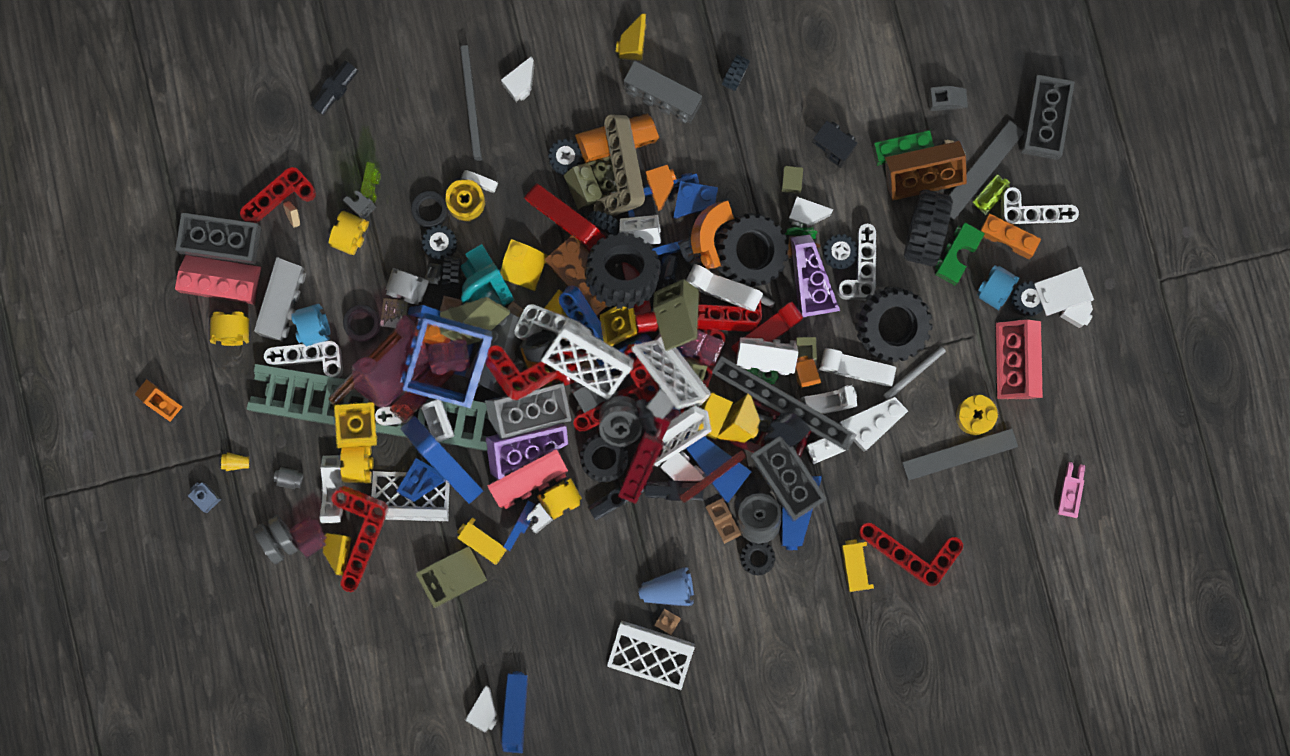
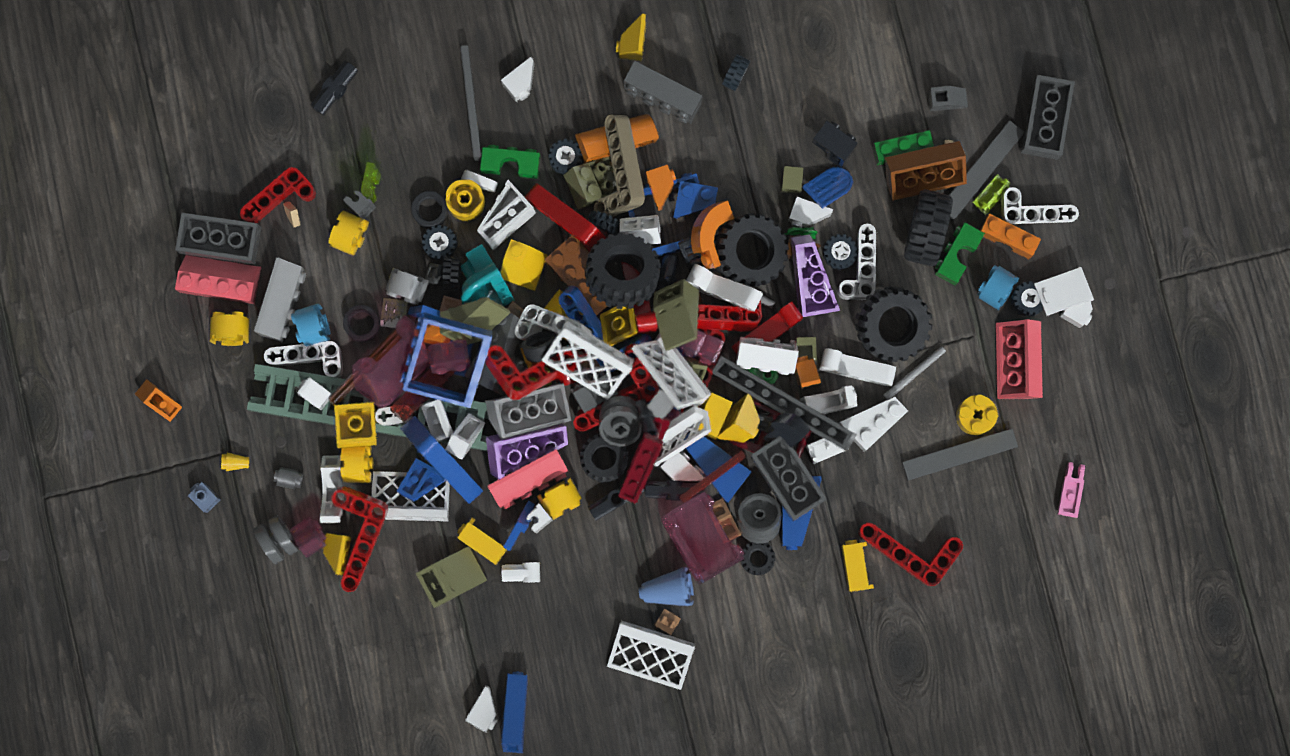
none -> white slope [298,377,331,410]
none -> white slope [445,413,485,460]
none -> white wedge [477,180,536,250]
none -> green arch [480,145,540,179]
none -> white piece [502,562,540,582]
none -> clear pink windscreen [661,492,744,585]
none -> blue window [802,167,853,209]

